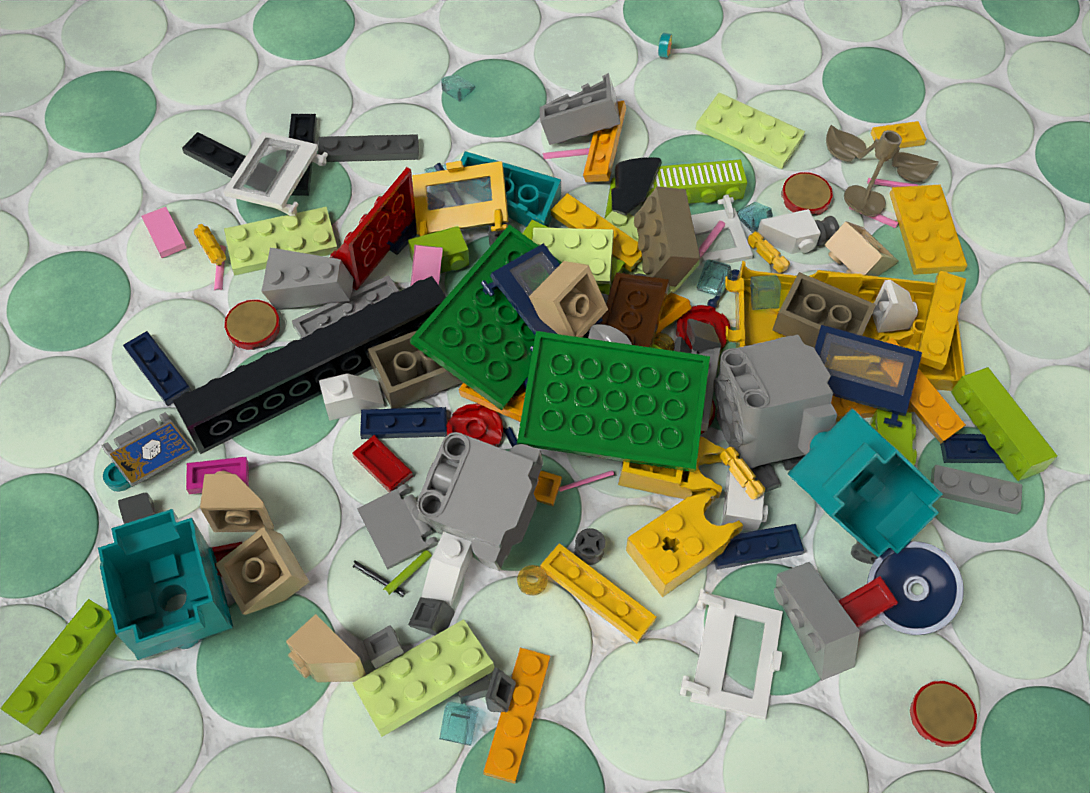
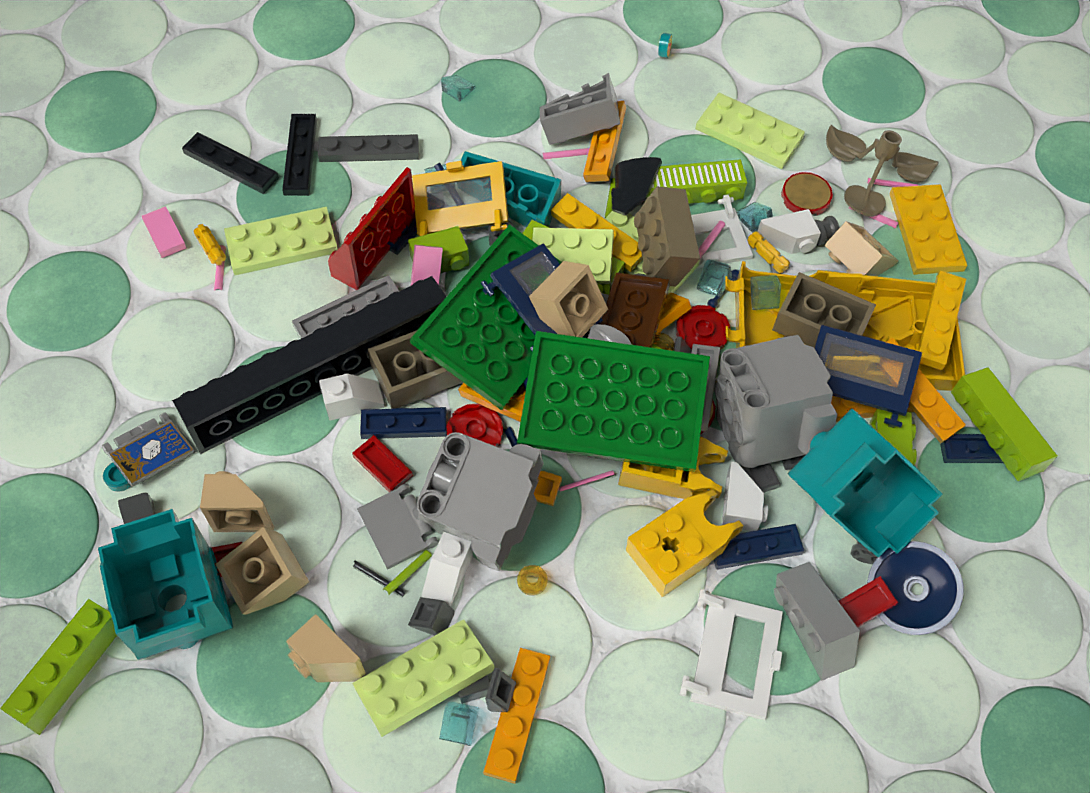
dark blue tile [123,331,191,406] -> none
dark pink plate [186,457,249,494] -> none
piece [224,132,328,216] -> none
pearl gold tile [224,300,280,350] -> none
light grey wedge [261,247,354,310] -> none
light grey plate [363,625,404,669] -> none
yellow plate [540,543,656,644] -> none
dark grey wheel [574,528,605,565] -> none
dark grey slope [686,319,721,351] -> none
yellow axle [720,446,765,500] -> none
yellow plate [871,121,927,148] -> none
white slope [872,280,918,333] -> none
pearl gold tile [910,681,977,747] -> none
light grey plate [931,465,1022,515] -> none

